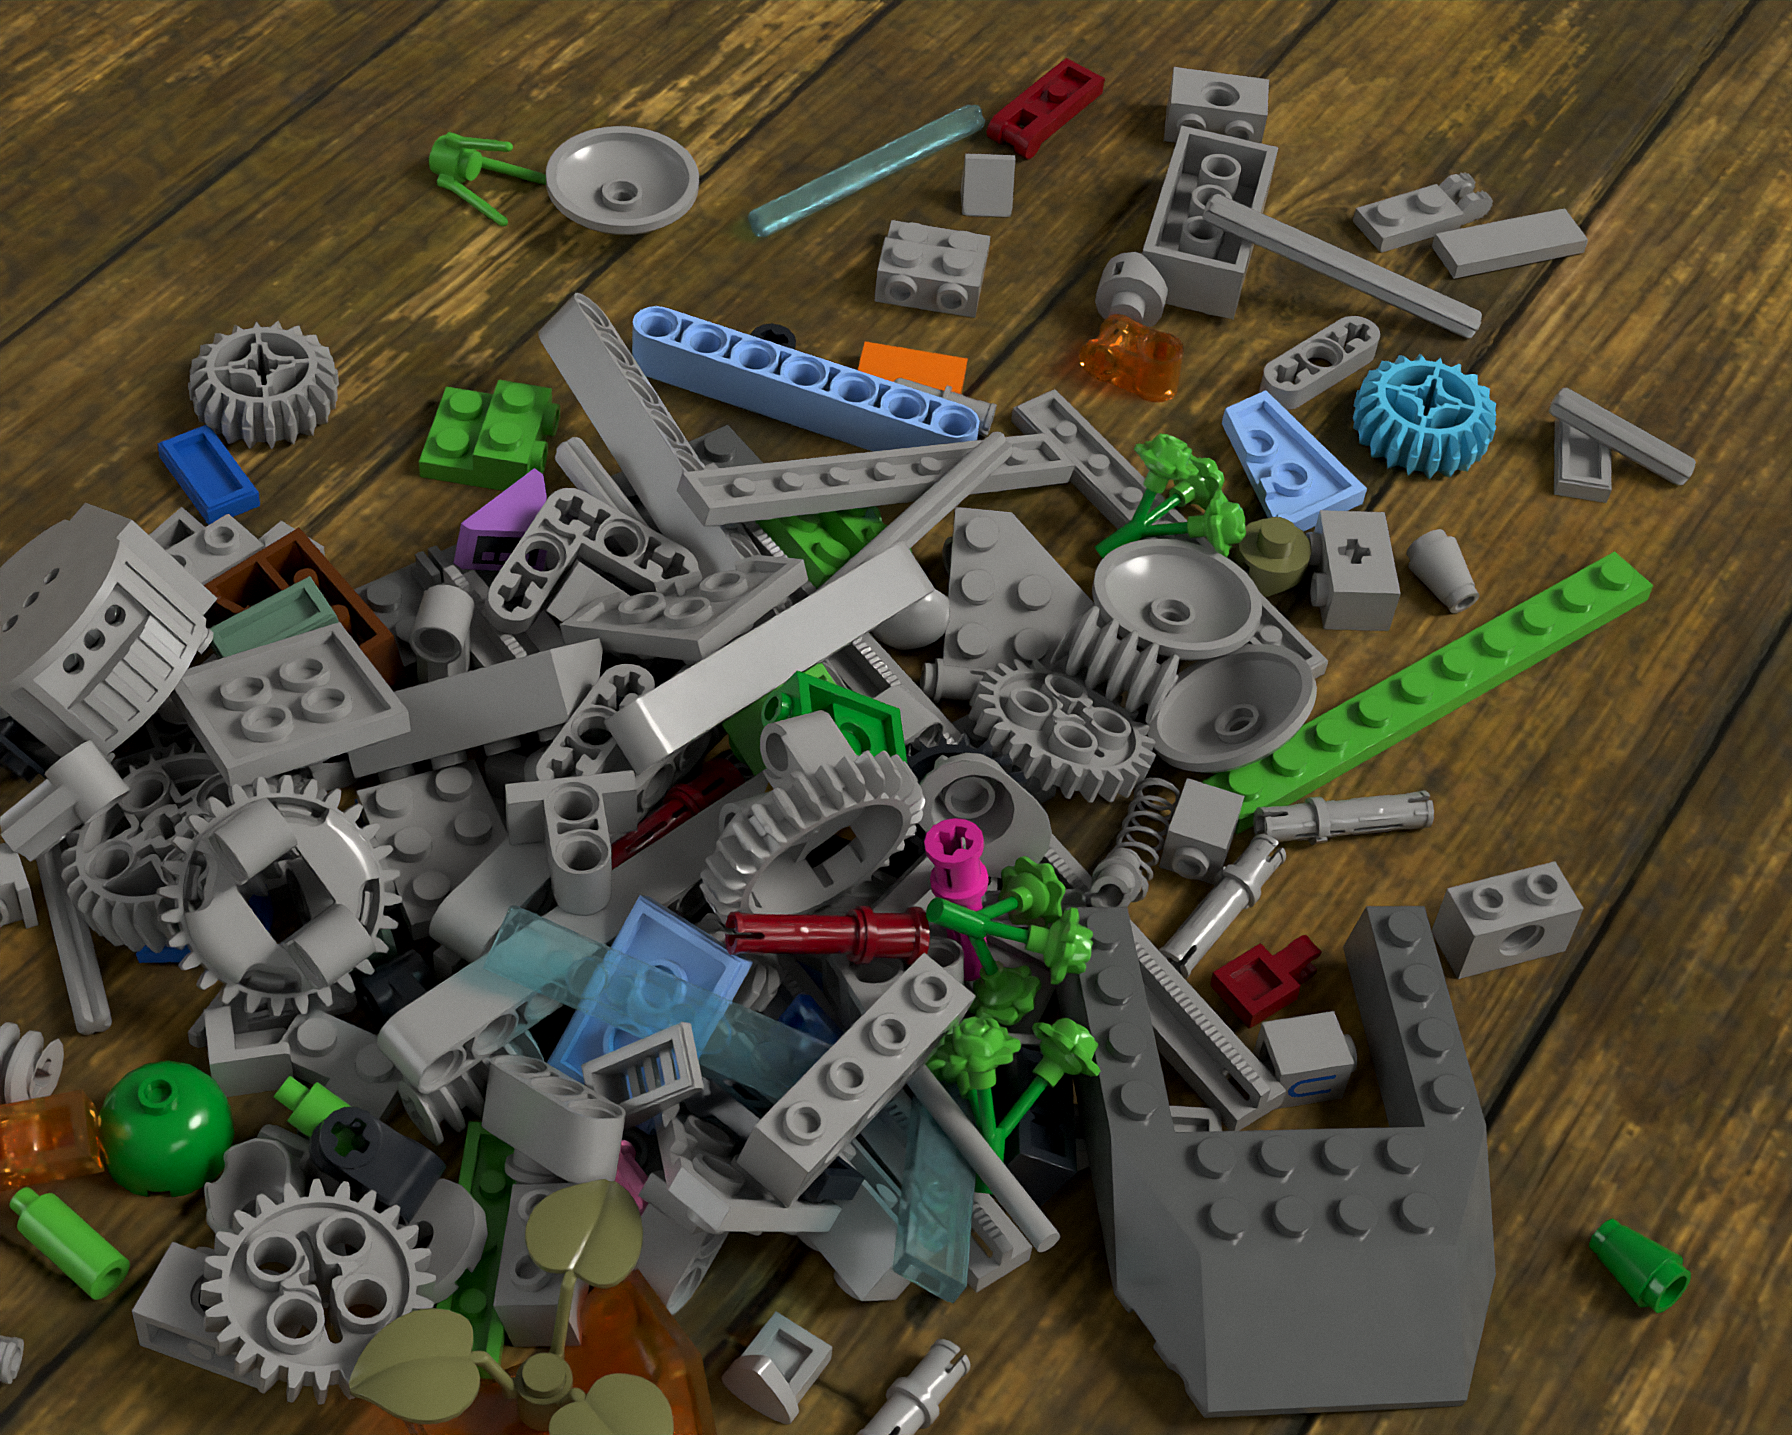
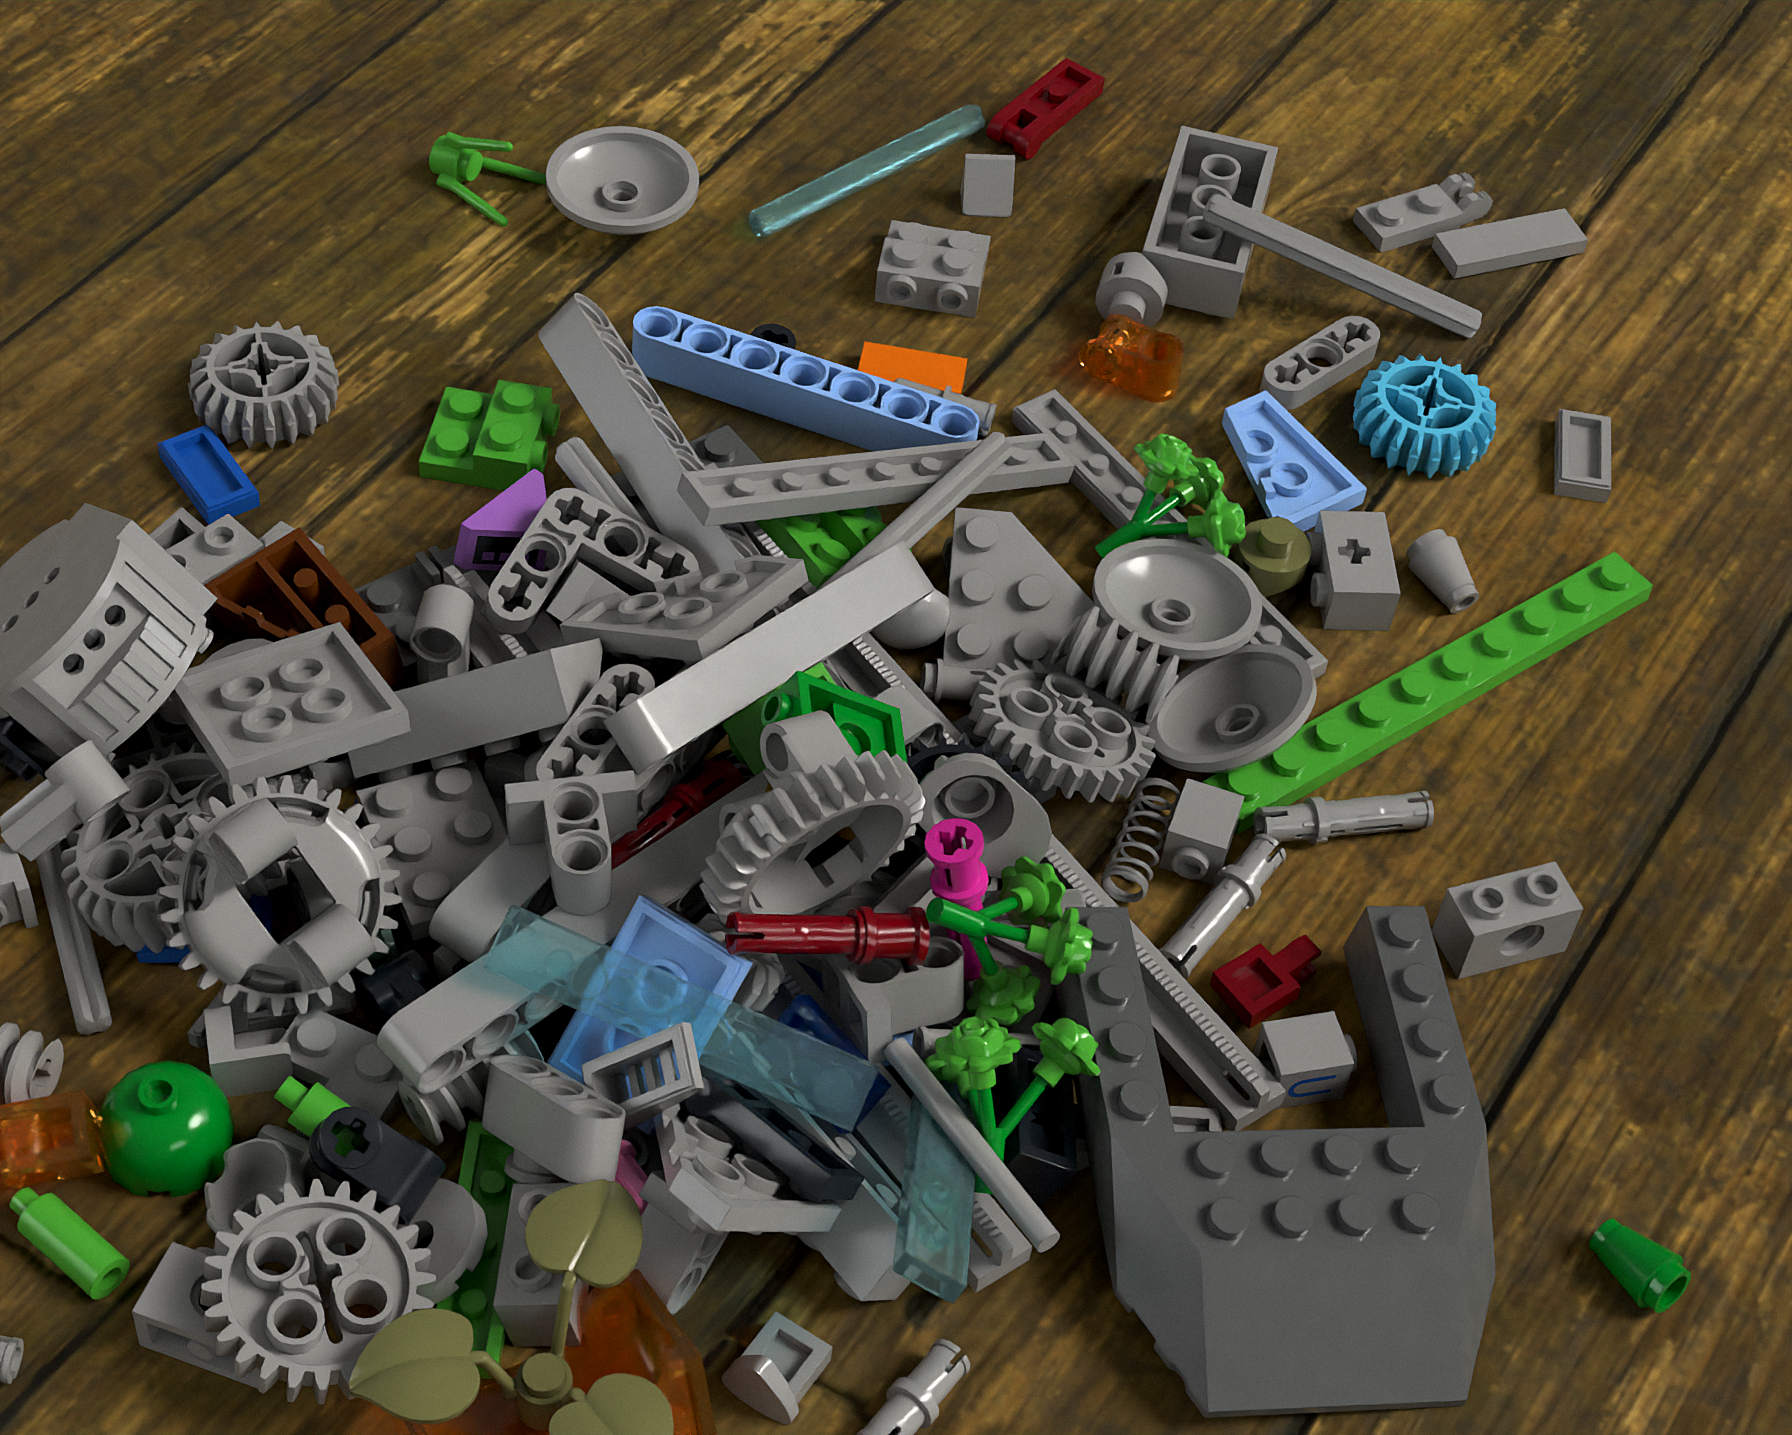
sand green tile [209,576,339,659] -> none
light grey brick [736,953,976,1208] -> none
light grey pin [1090,847,1142,907] -> none
light grey brick [1164,67,1269,143] -> none
light grey axle [1549,387,1696,486] -> none

